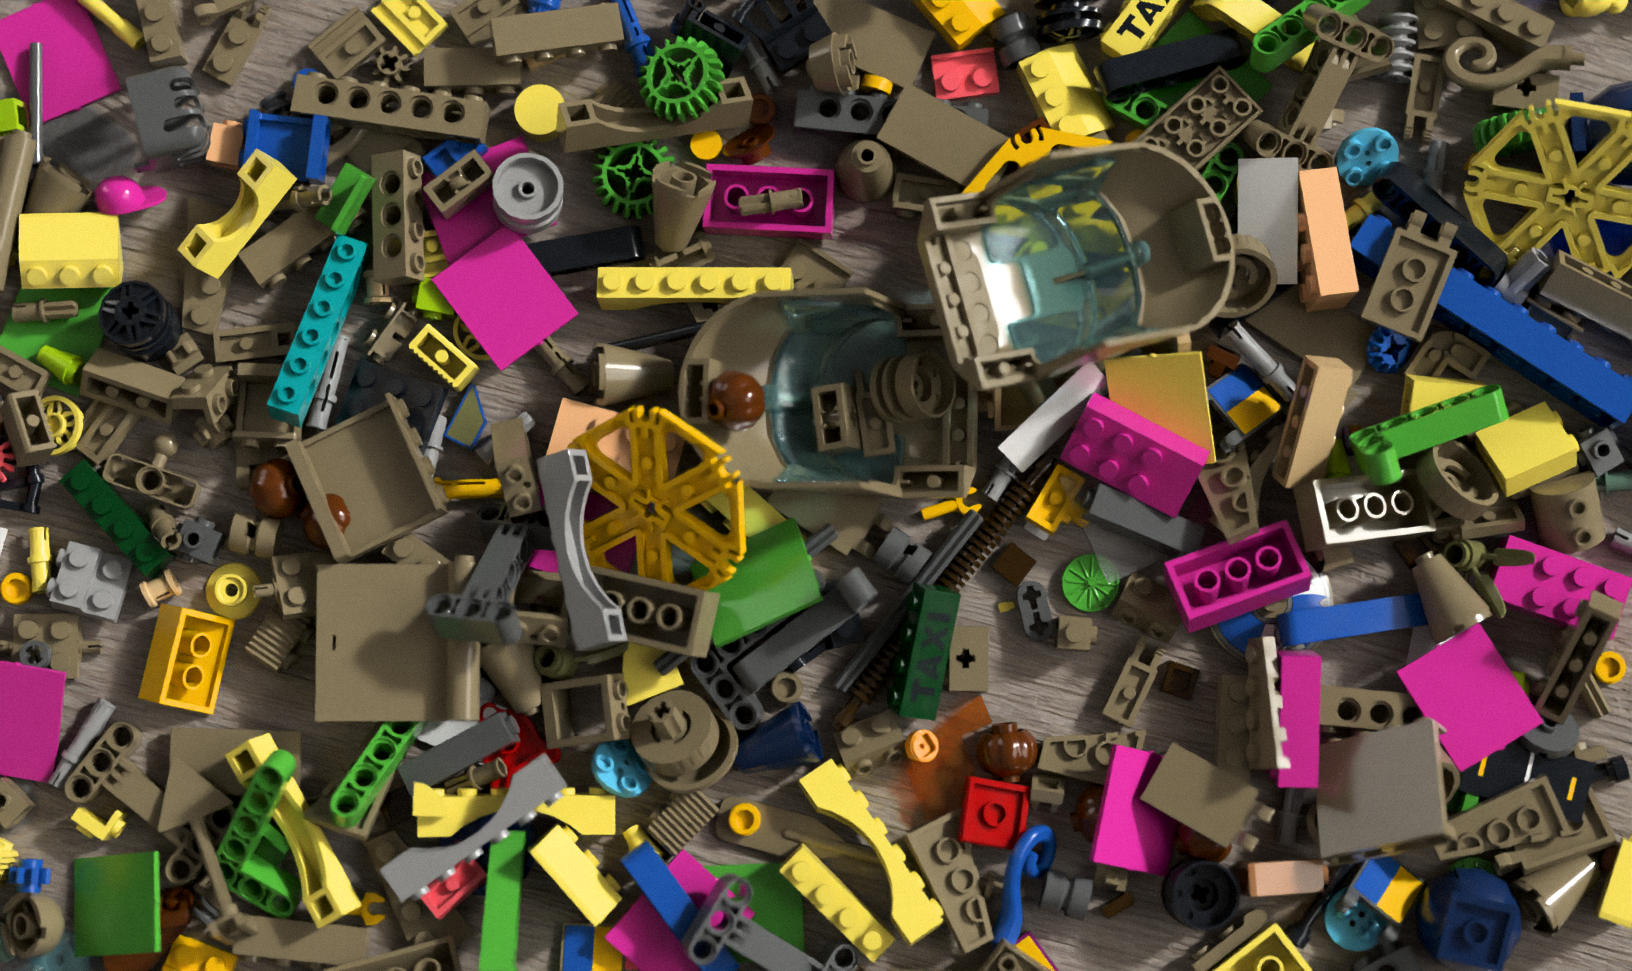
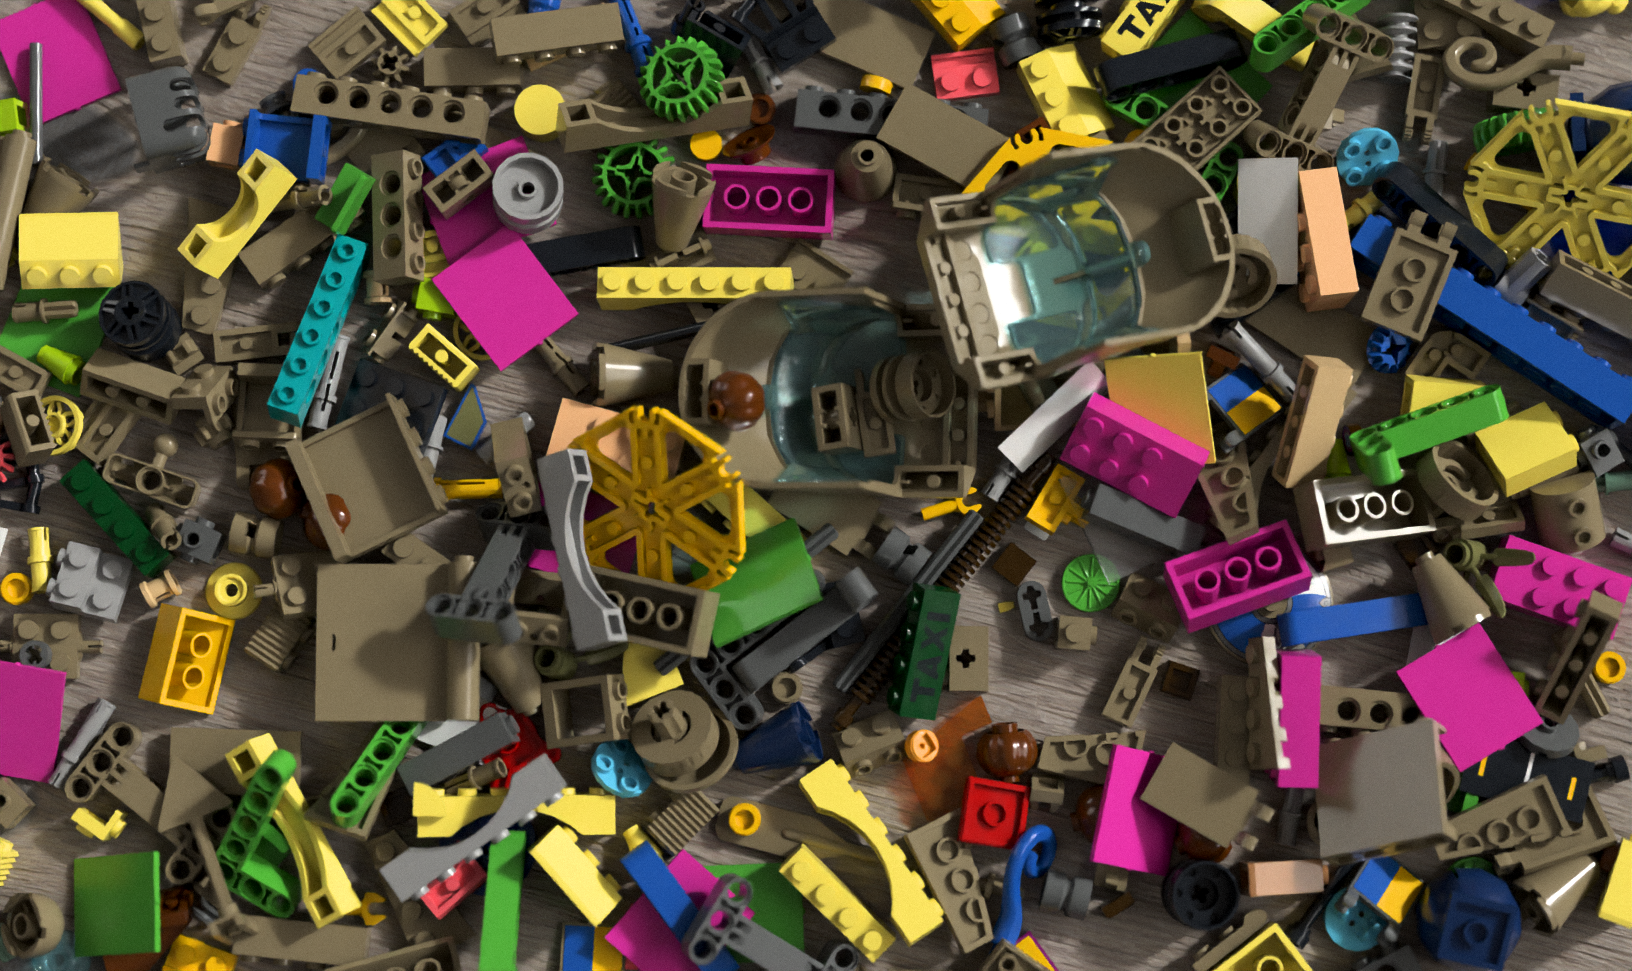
blue gear [8,858,51,893] -> none
dark pink cap [95,175,167,215] -> none
dark tan axle [738,187,804,216] -> none
dark tan cone [806,32,860,96] -> none

